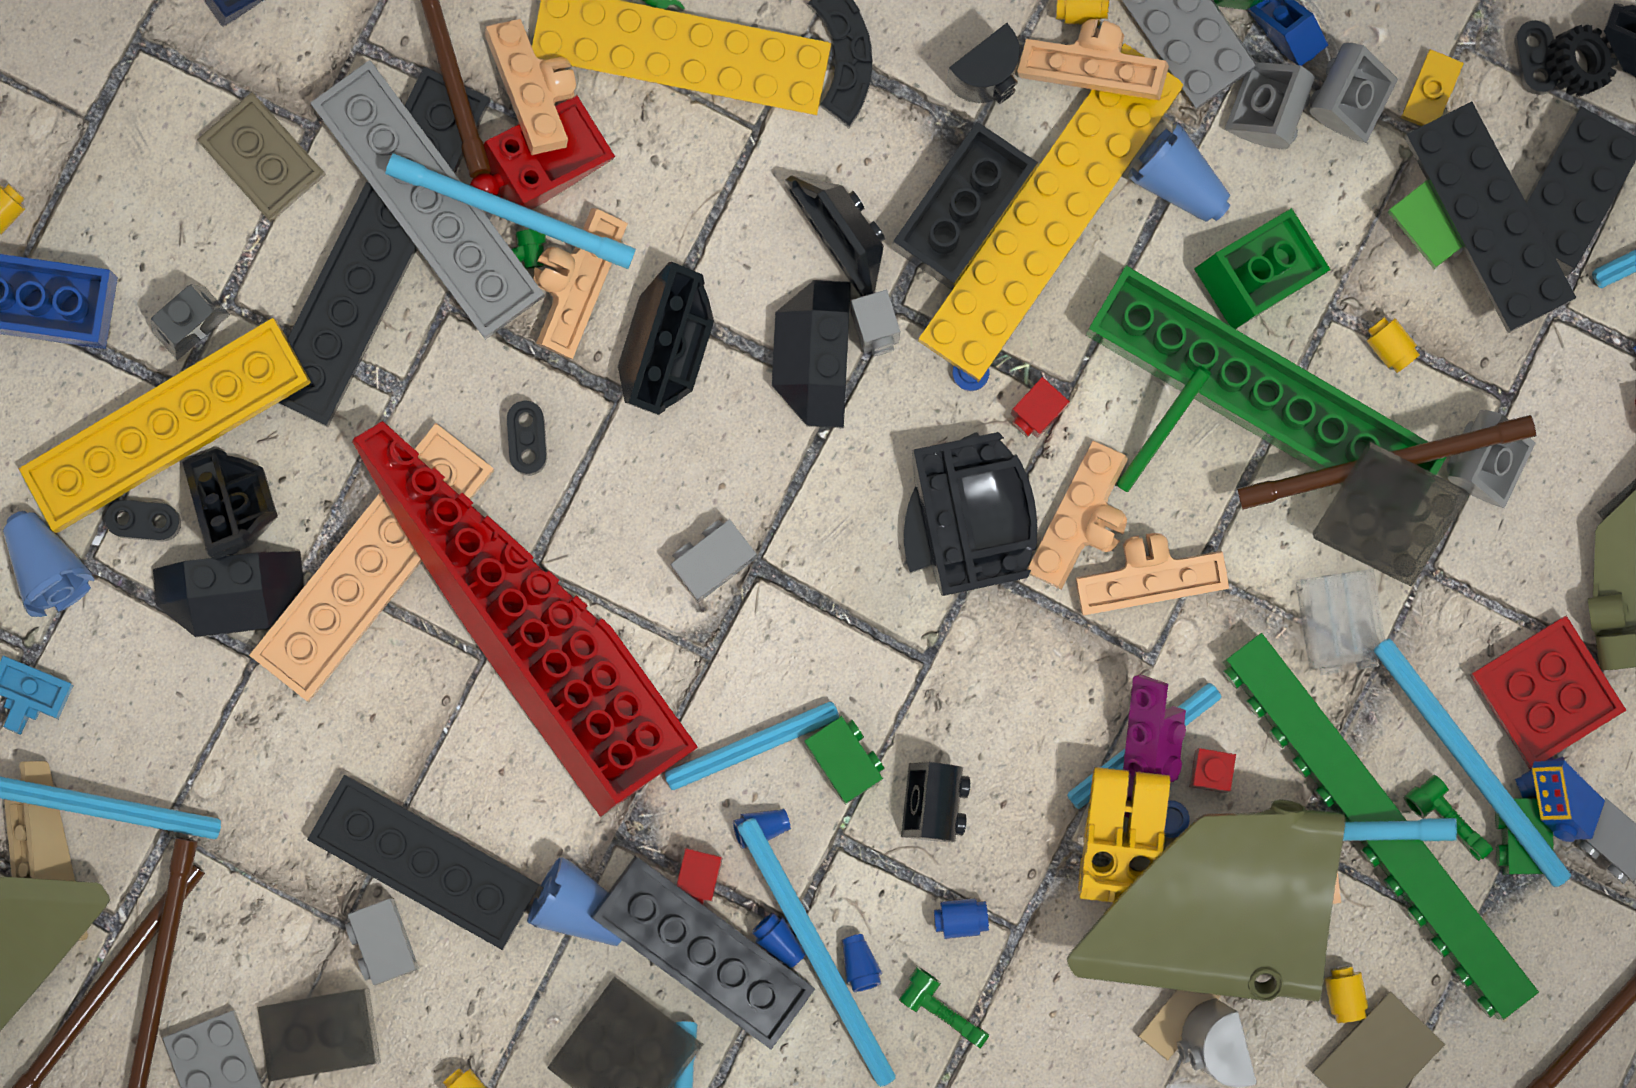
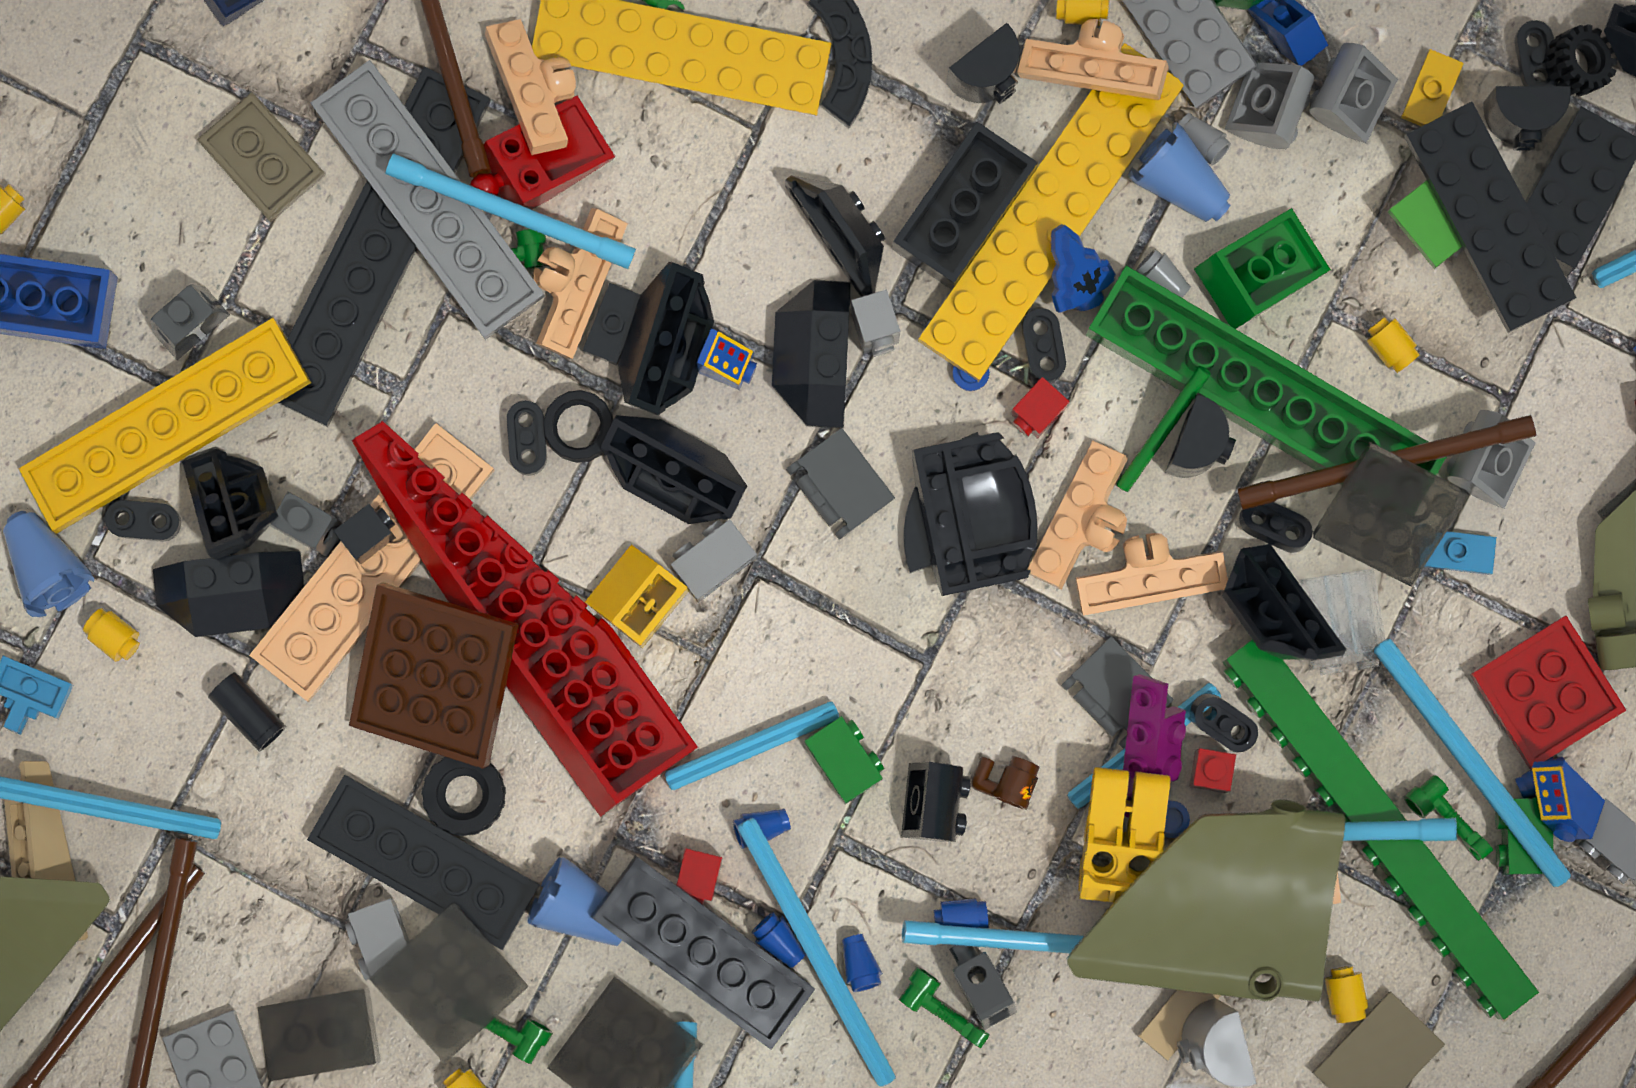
none -> yellow brick [83,608,140,662]
none -> black pin [208,672,286,752]
none -> dark grey torso [270,492,343,558]
none -> black brick [333,504,396,564]
none -> reddish brown plate [349,582,519,769]
none -> clear smoke plate [368,902,529,1064]
none -> black tyre [421,757,506,836]
none -> green brick [452,997,553,1064]
none -> black tyre [543,390,613,463]
none -> black plate [582,283,640,366]
none -> yellow slope [585,545,689,649]
none -> black wedge [600,415,747,524]
none -> blue slope [697,328,758,390]
none -> dark grey piece [786,428,895,540]
none -> medium azure piece [902,920,1084,954]
none -> dark grey torso [949,945,1017,1030]
none -> reddish brown piece [971,756,1040,810]
none -> black plate [1022,308,1066,383]
none -> blue rock [1051,224,1116,313]
none -> dark grey piece [1061,637,1174,749]
none -> light grey cone [1136,249,1191,298]
none -> black brick [1165,394,1236,478]
none -> light grey cone [1178,113,1231,165]
none -> black plate [1190,693,1258,752]
none -> black wedge [1222,544,1347,661]
none -> black plate [1239,502,1313,553]
none -> dark azure plate [1417,529,1497,575]
none -> black brick [1483,86,1571,151]

